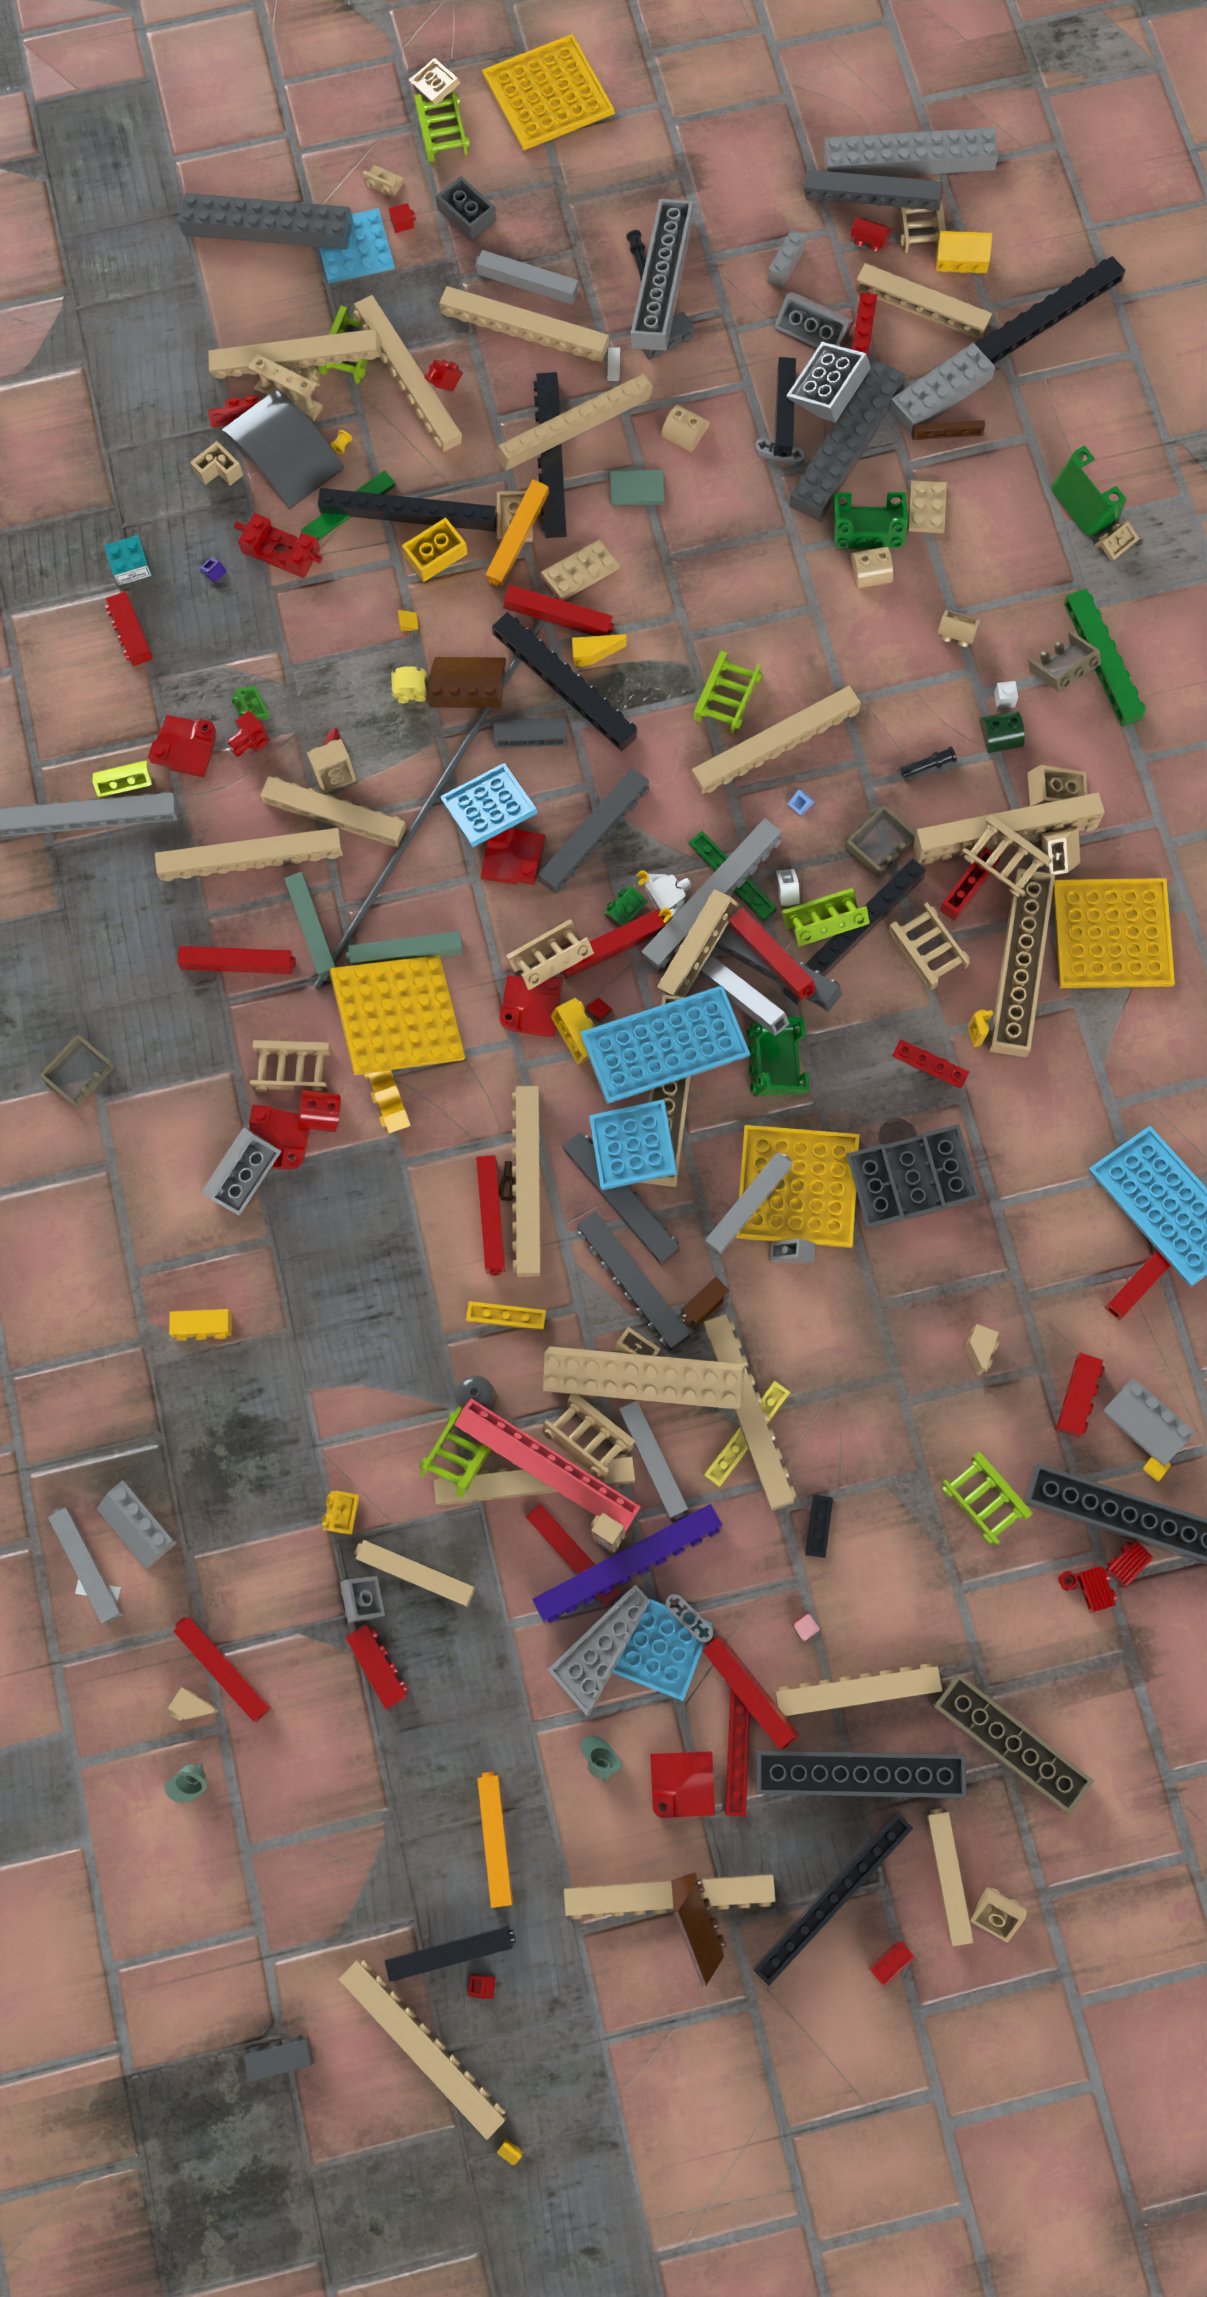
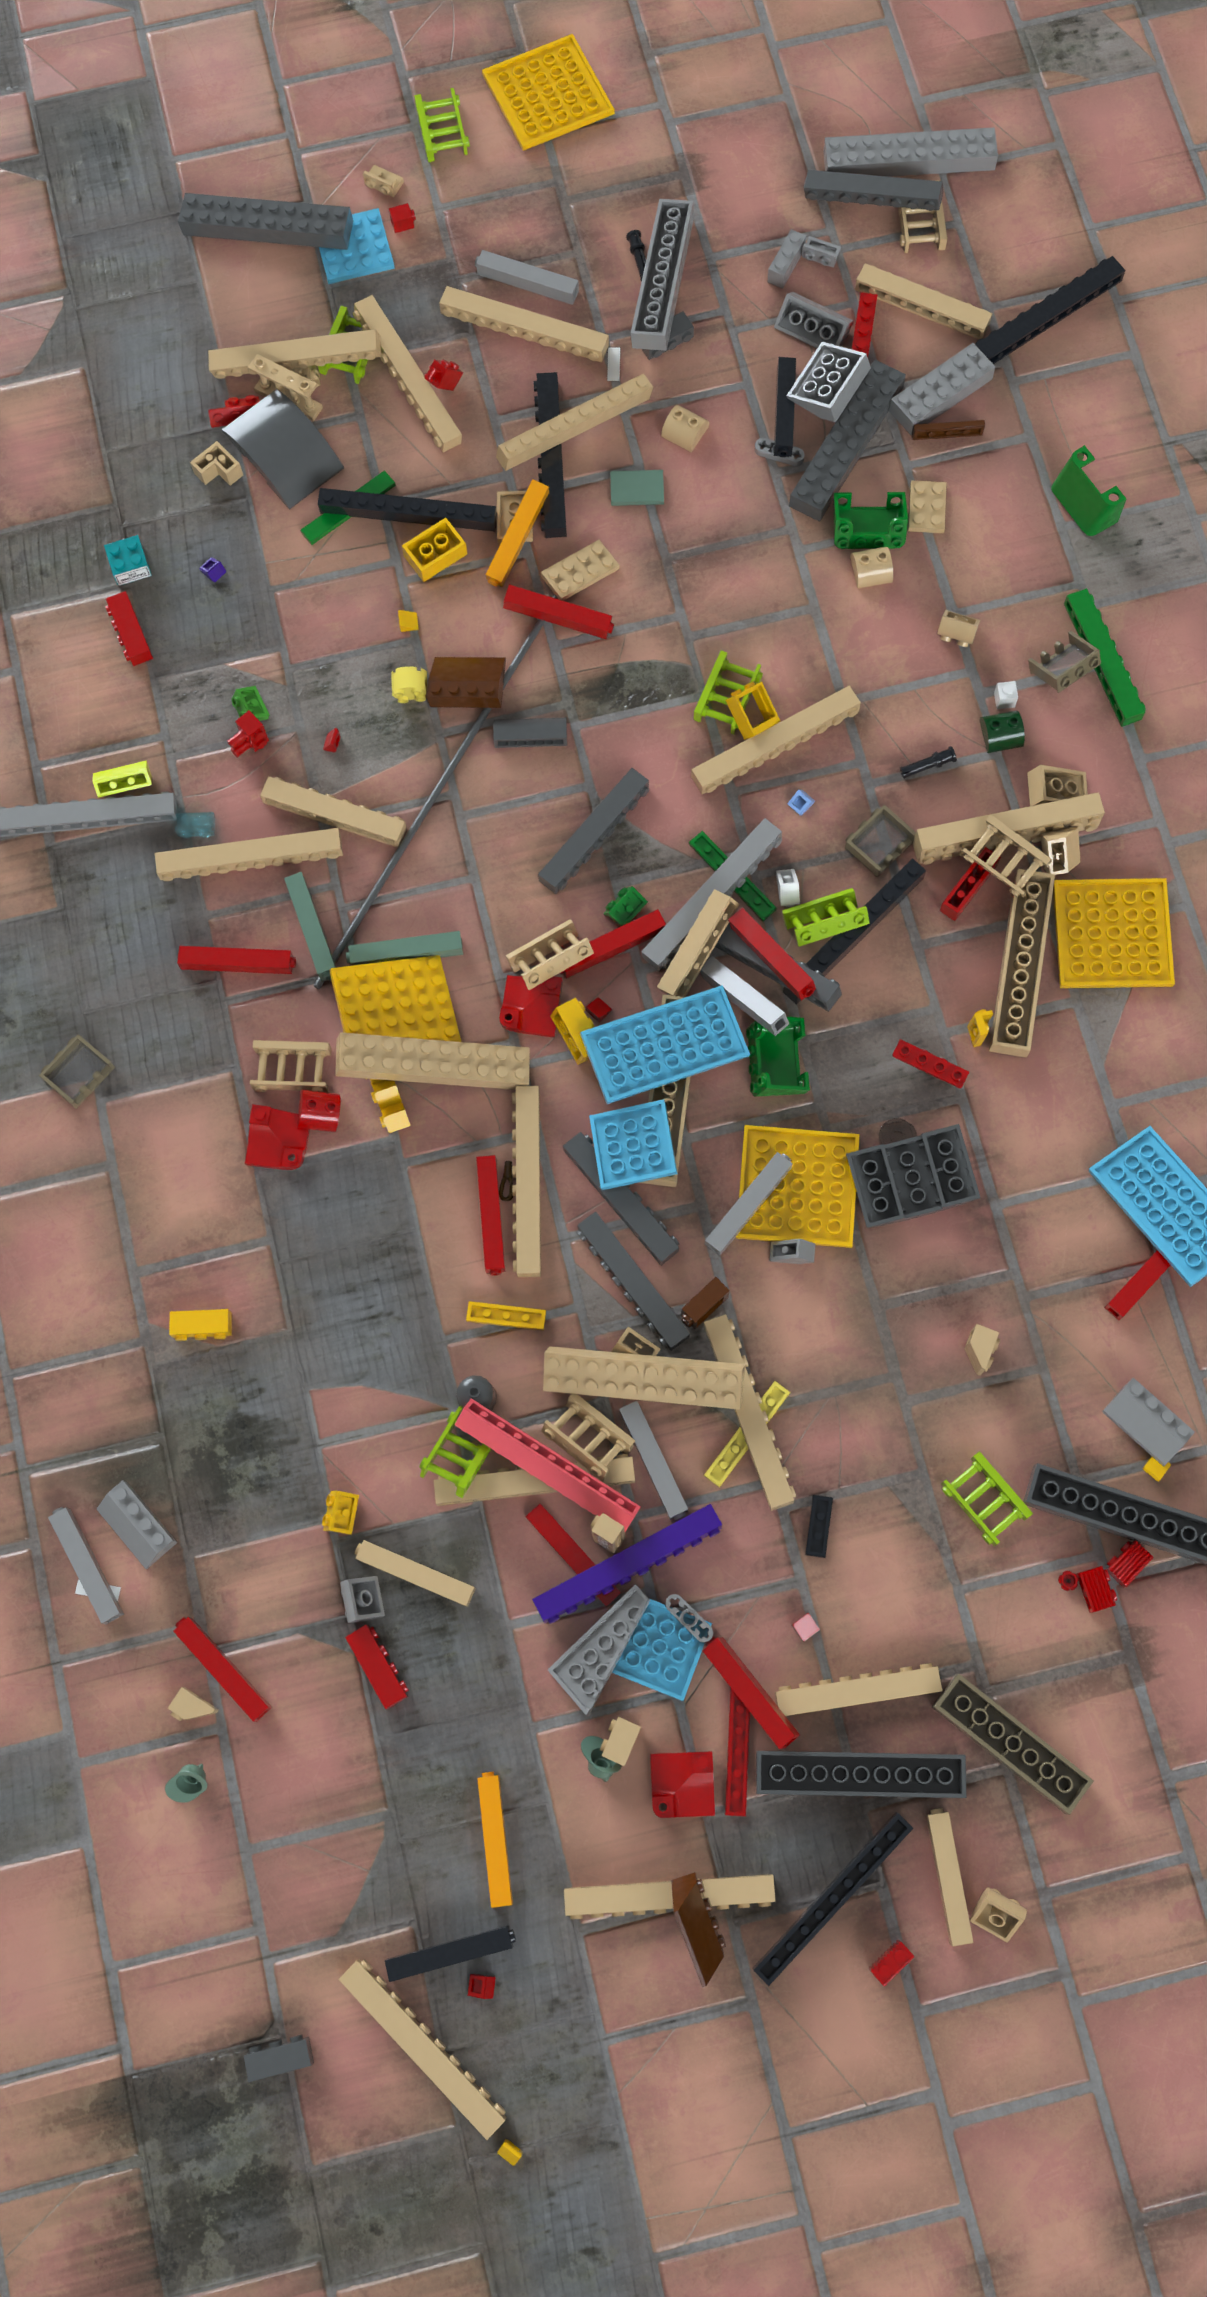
red slope [148,715,216,778] -> none
light grey slope [202,1127,282,1216] -> none
red brick [234,513,323,578] -> none
tan brick [307,739,356,794] -> none
yellow bush [330,430,352,454] -> none
tan plate [409,58,460,105] -> none
dark grey brick [436,176,497,241] -> none
medium azure plate [440,763,537,848] -> none
red slope [480,828,546,885] -> none
black brick [492,612,637,752] -> none
yellow slope [572,634,627,667] -> none
torso [635,870,692,923] -> none
red brick [851,217,893,252] -> none
tan fence [888,903,970,991] -> none
yellow slope [935,231,992,274] -> none
red brick [1055,1352,1105,1437] -> none
tan bracket [1095,521,1140,561] -> none
none -> clear light blue bracket [175,812,215,838]
none -> tan brick [336,1032,530,1090]
none -> tan brick [600,1717,641,1766]
none -> yellow window [726,681,781,740]
none -> light grey bracket [802,236,841,268]

